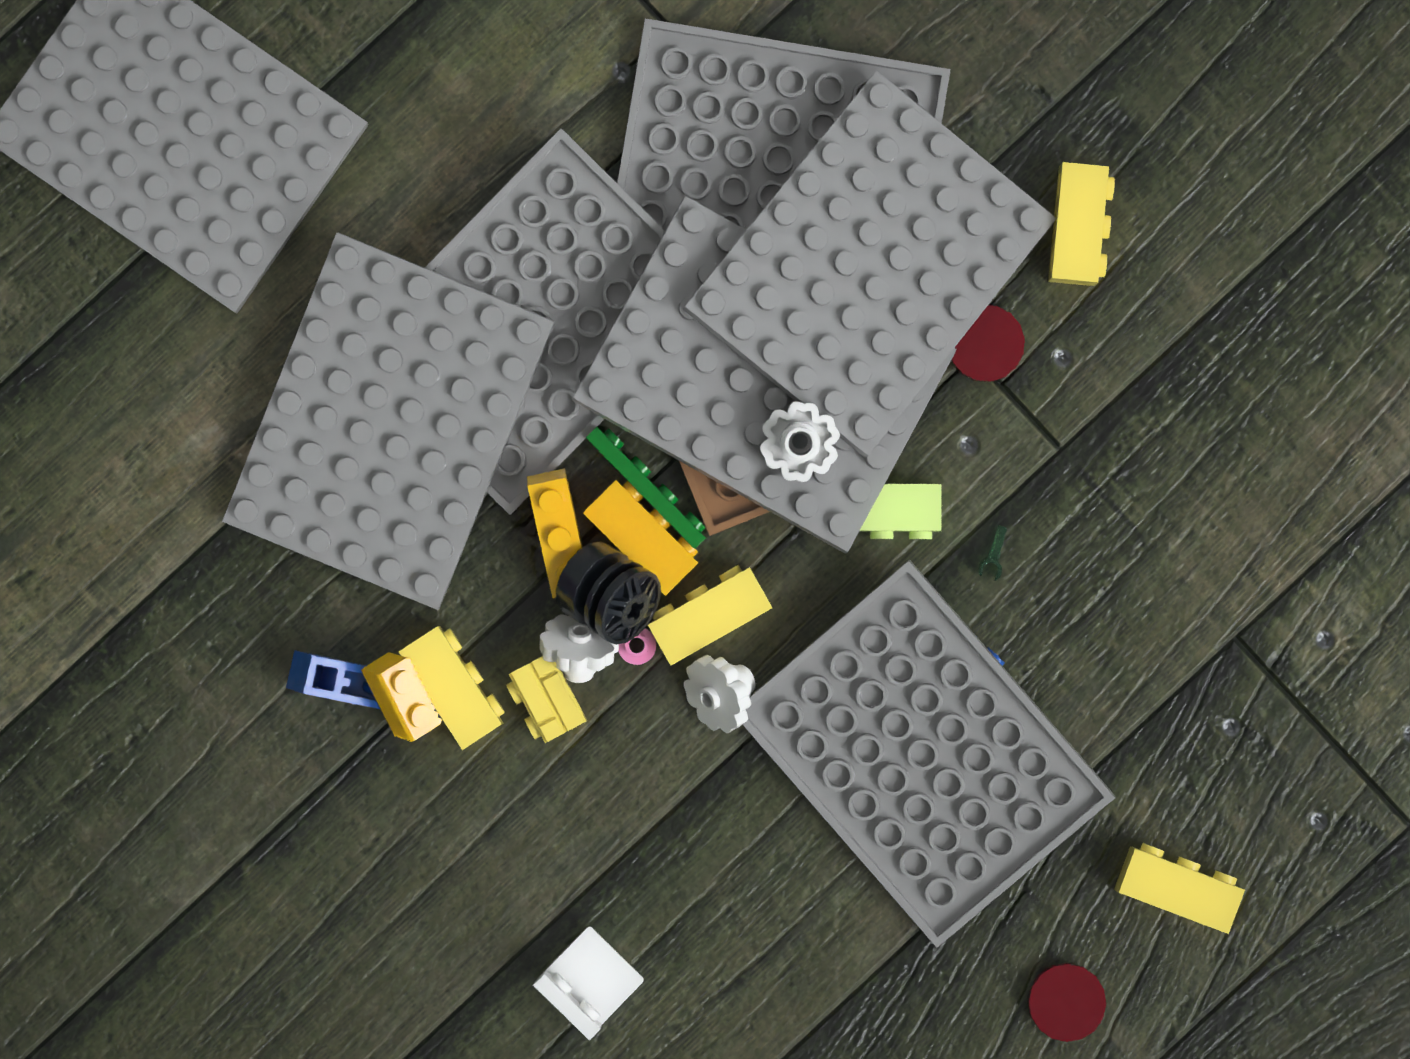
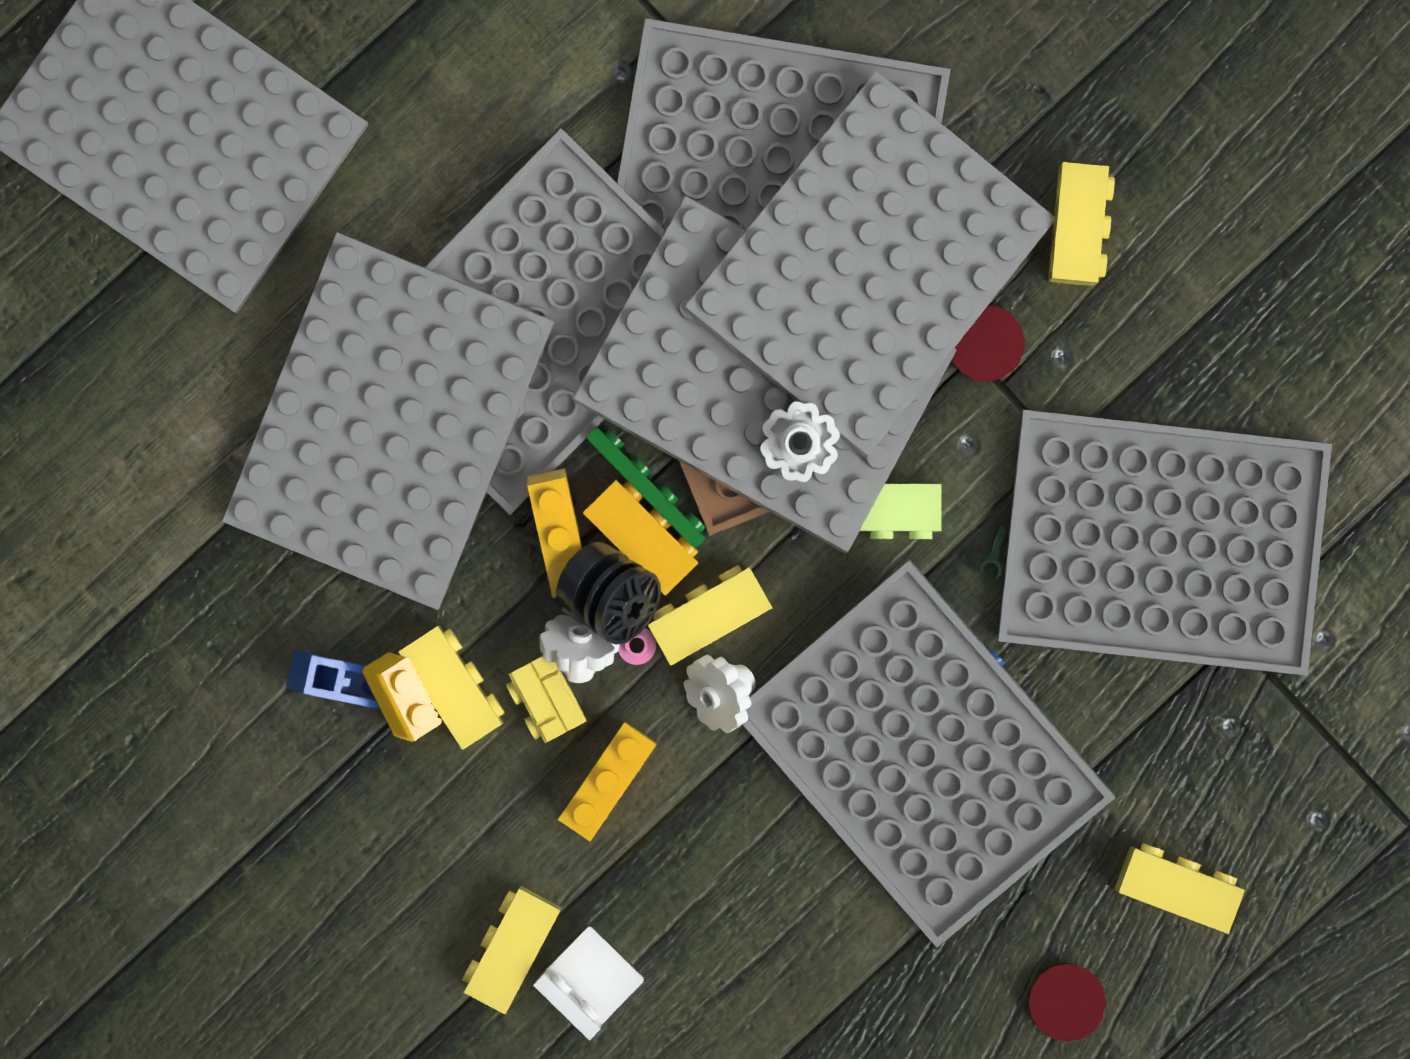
none -> light yellow brick [462,886,562,1014]
none -> yellow brick [558,721,657,842]
none -> light grey plate [997,410,1332,676]

